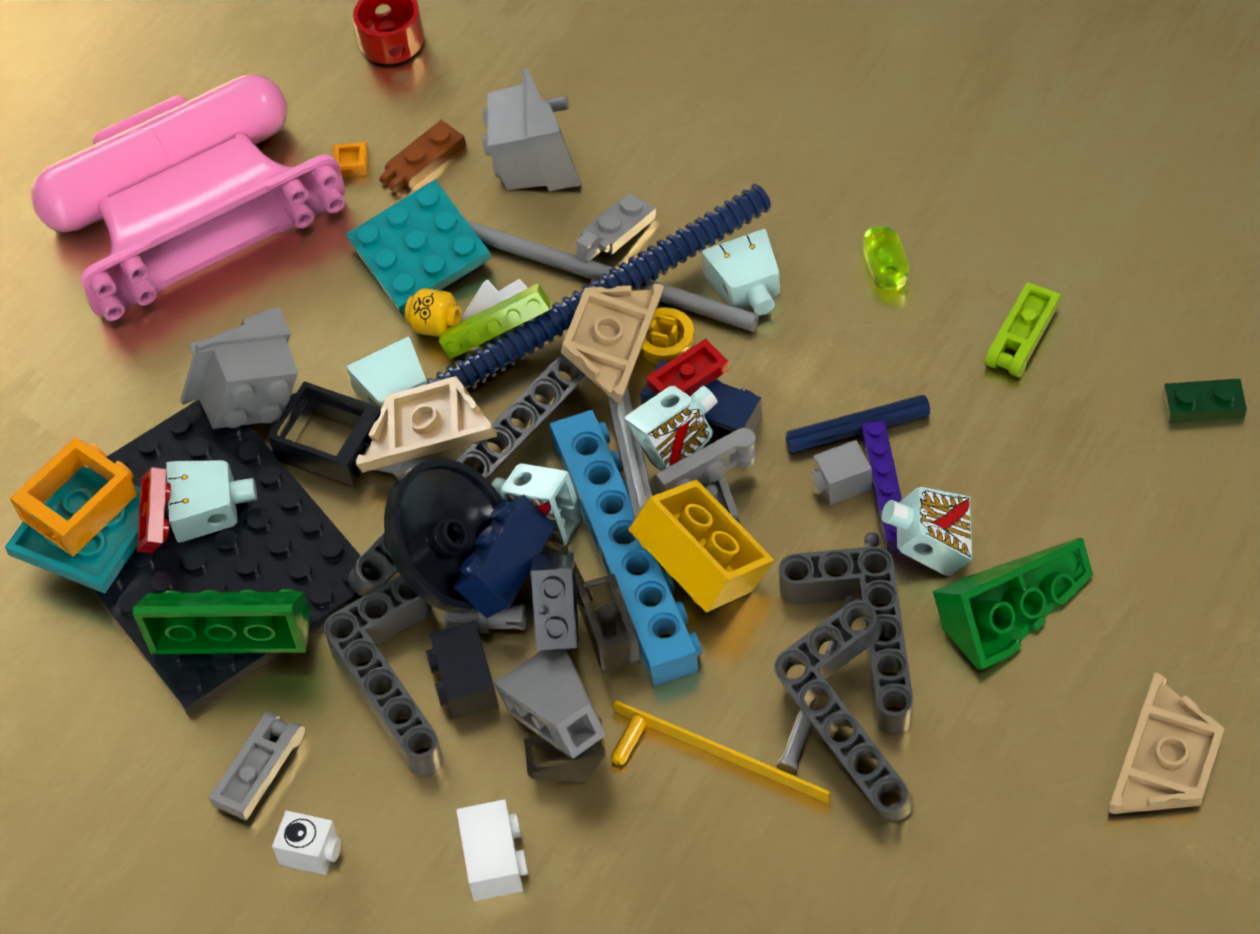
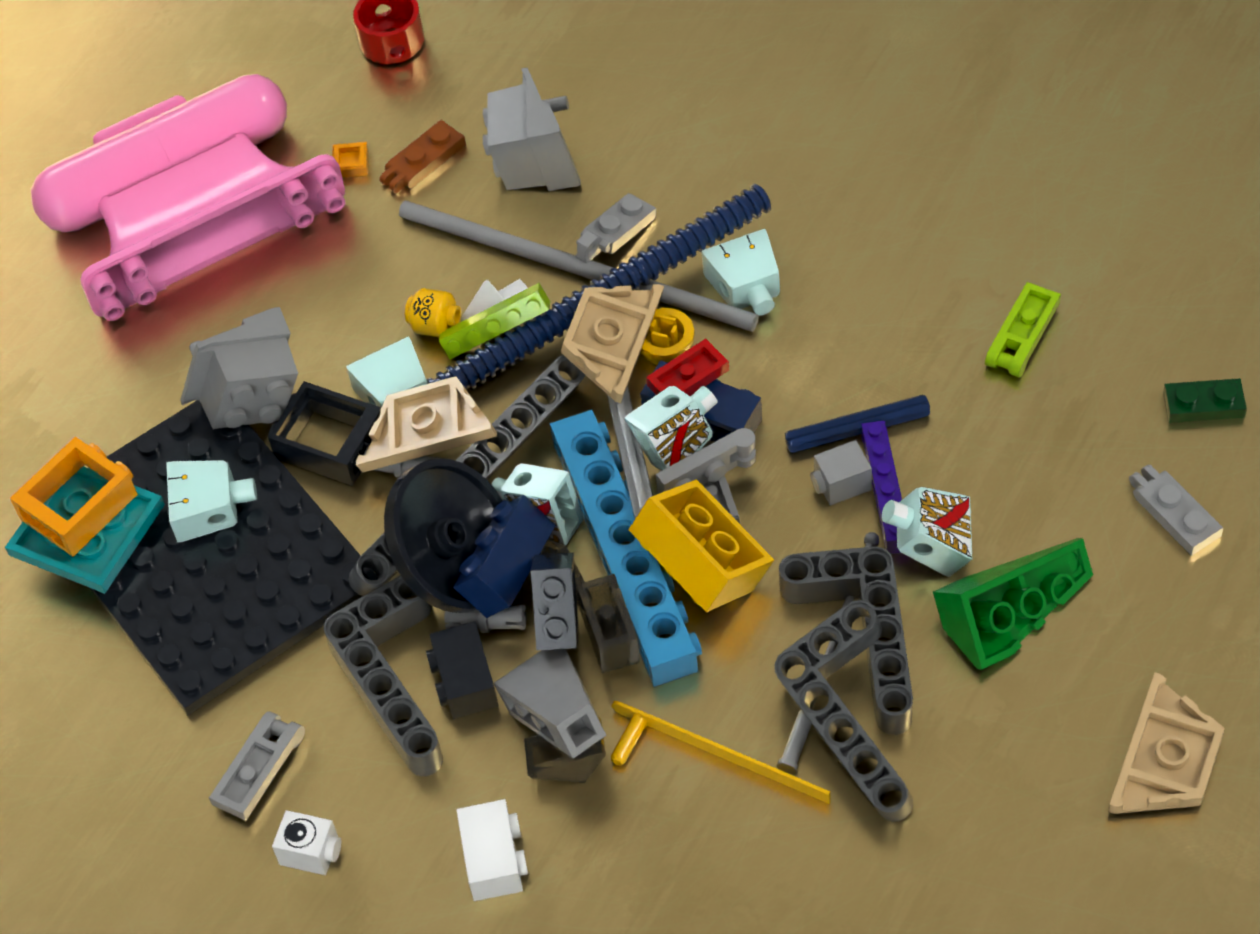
green slope [132,589,310,654] -> none
plate [137,467,171,553] -> none
teal plate [346,179,491,315] -> none
clear neon green plate [863,226,909,291] -> none
none -> light grey hinge [1129,464,1223,556]

